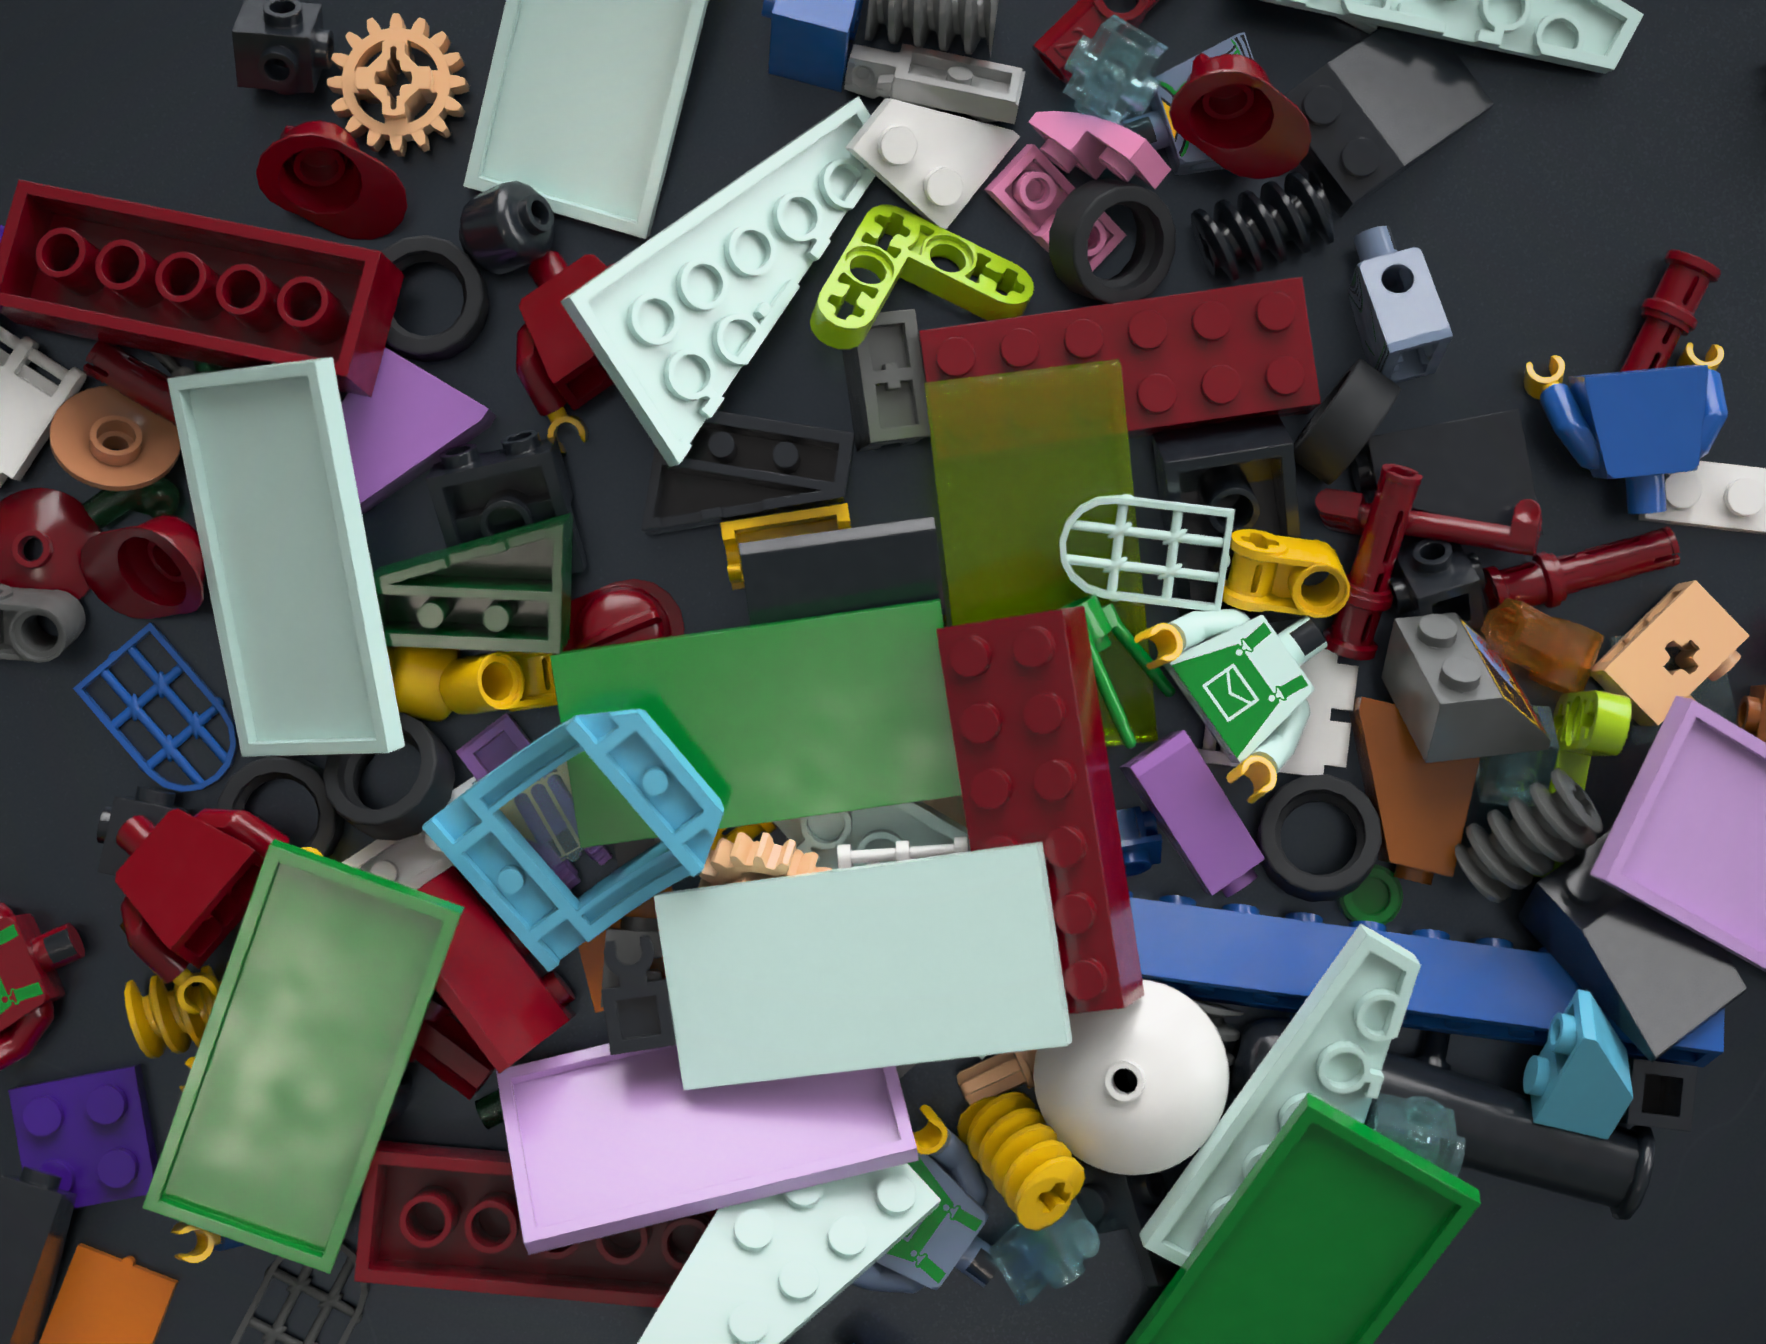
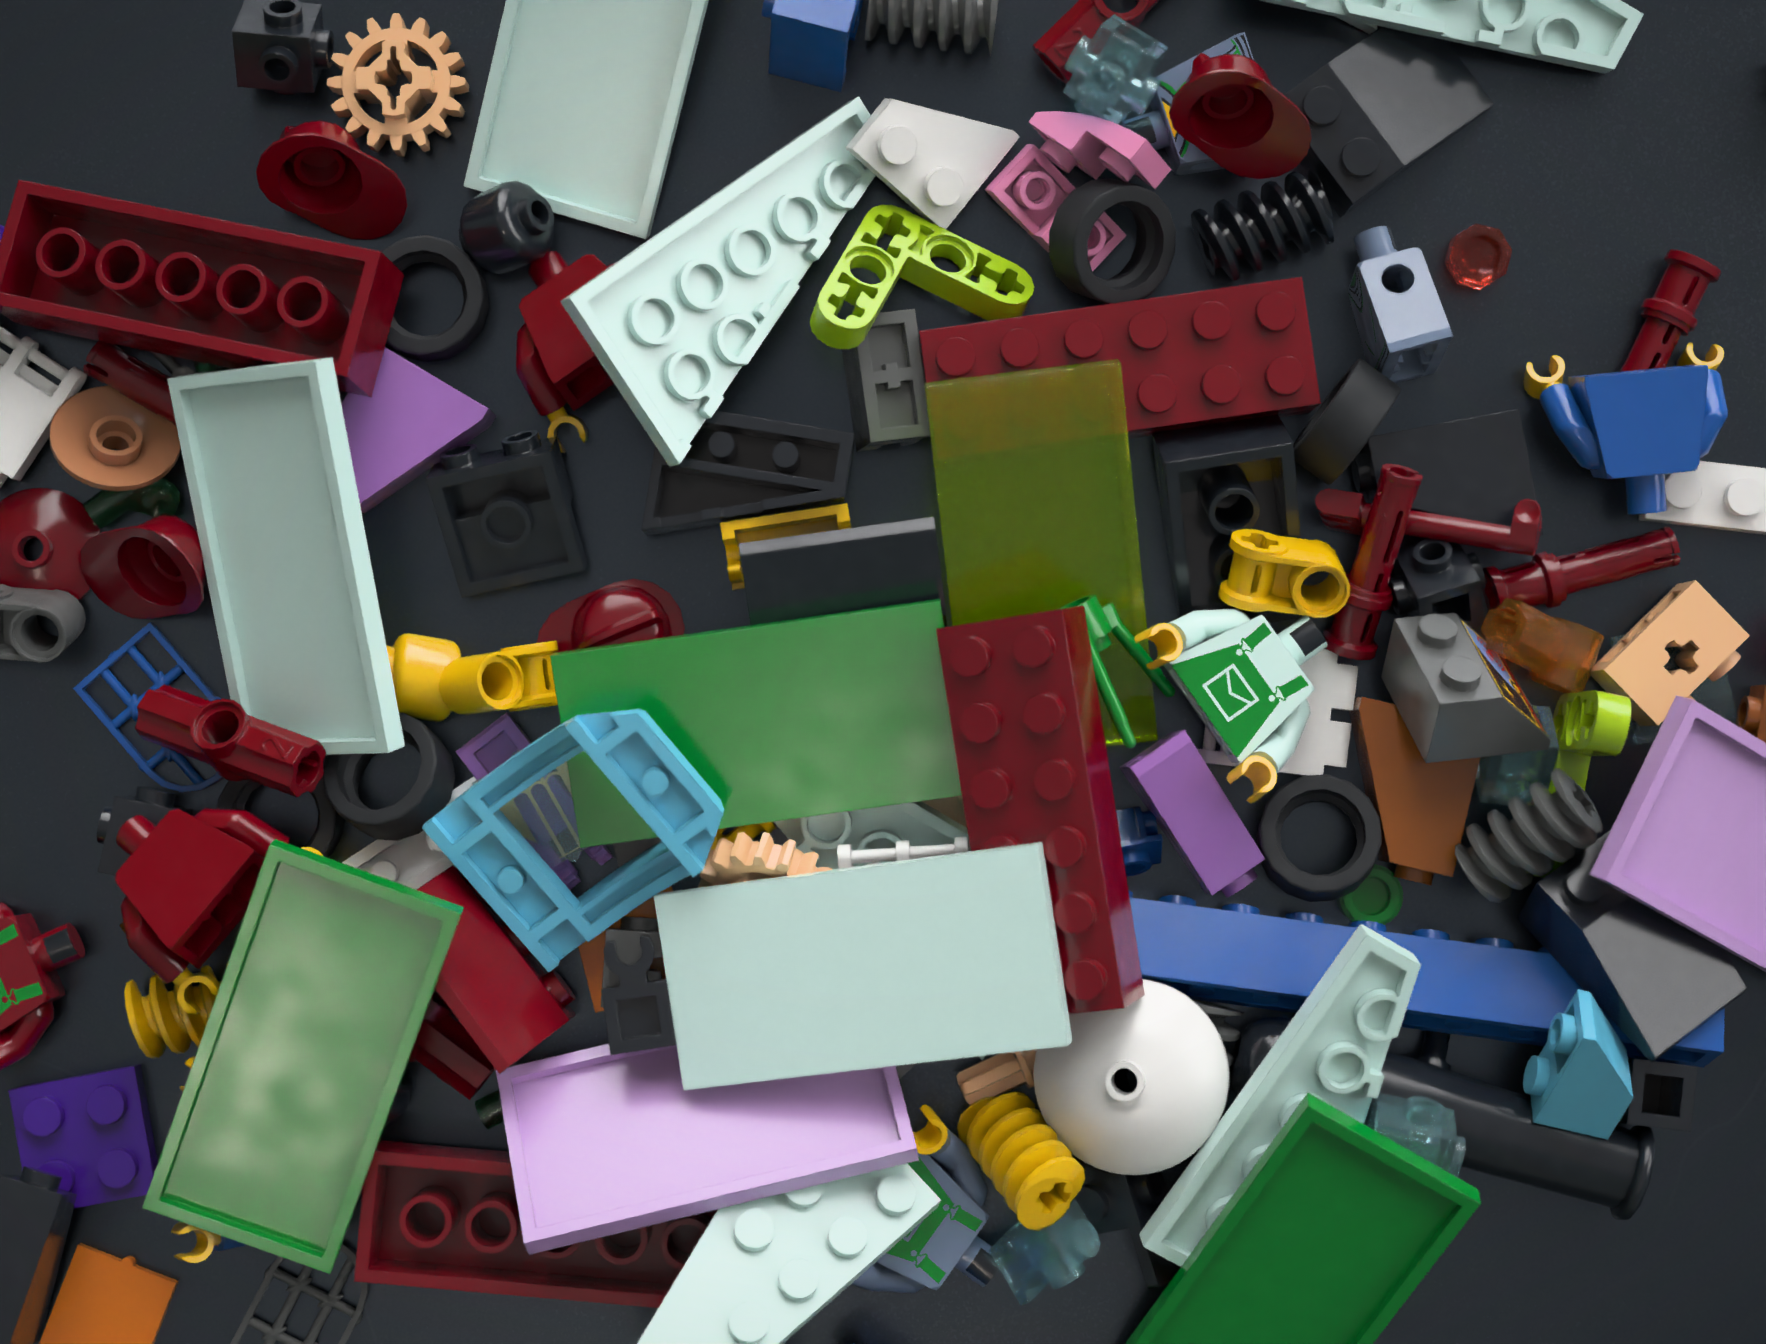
dark green wedge [373,512,573,654] -> none
light grey hinge [845,43,1025,124] -> none
light aqua window [1059,494,1235,611] -> none
none -> dark red piece [135,684,327,798]
none -> clear red tile [1445,223,1512,290]

